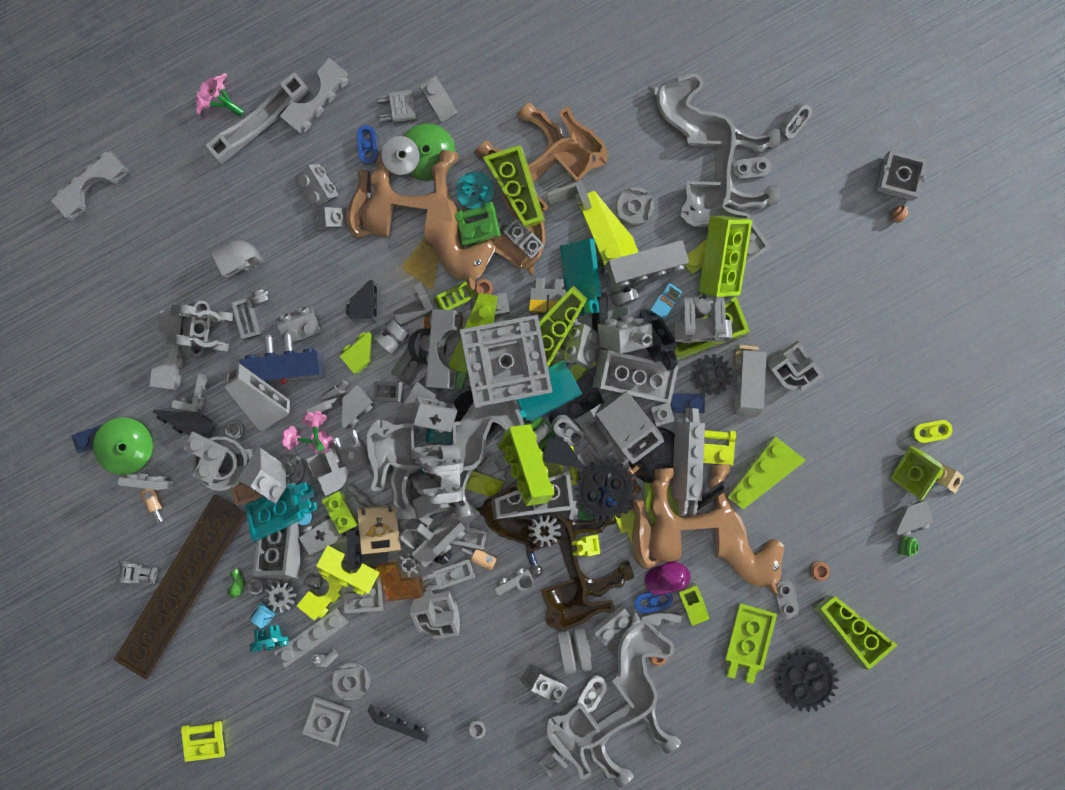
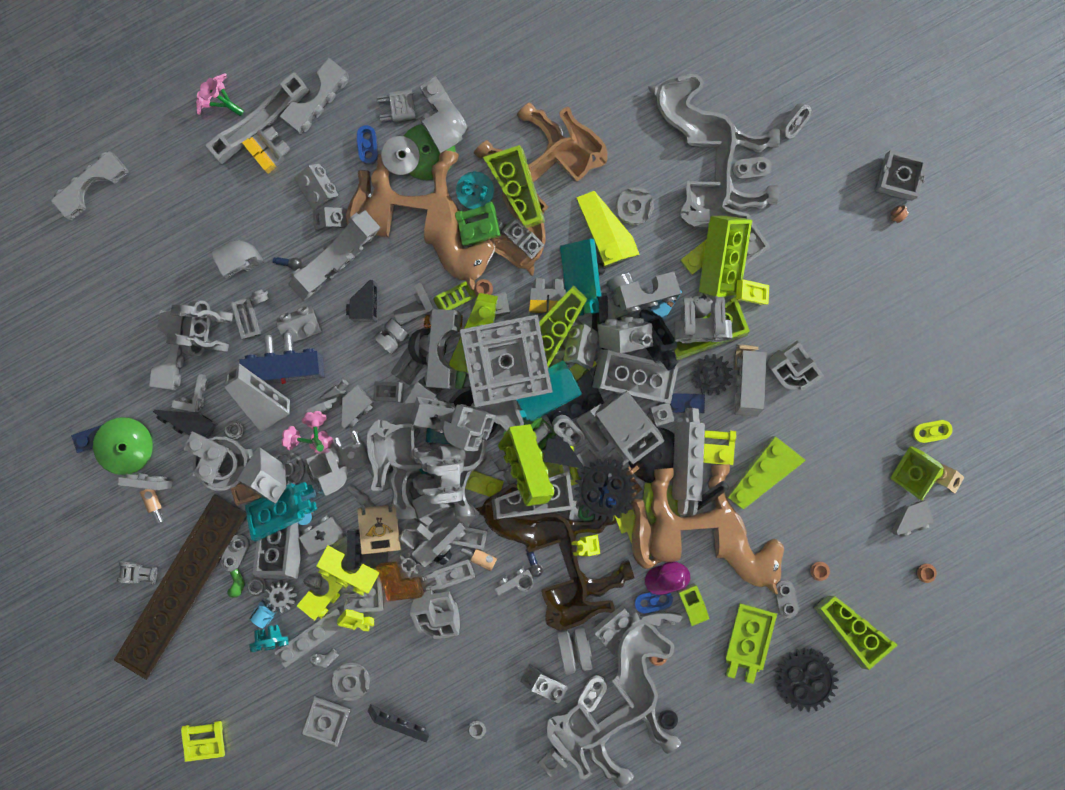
lime bracket [322,490,359,534] -> none
lime slope [340,332,373,375] -> none
clear yellow wing [402,238,439,290] -> none
light grey gear [528,514,561,547] -> none
light grey bracket [546,180,592,210] -> none
light grey wedge [606,240,689,287] -> none
bright green plate [899,536,919,557] -> none
none -> light grey plate [221,534,250,571]
none -> light grey hips [242,126,290,174]
none -> piece [272,257,302,271]
none -> light grey brick [288,211,381,301]
none -> neon yellow plate [337,609,374,632]
none -> light grey brick [420,101,469,153]
none -> light grey brick [443,404,496,451]
none -> light grey arch [615,272,681,313]
none -> black plate [659,710,678,730]
none -> neon yellow plate [736,280,769,305]
none -> nougat plate [917,564,937,583]

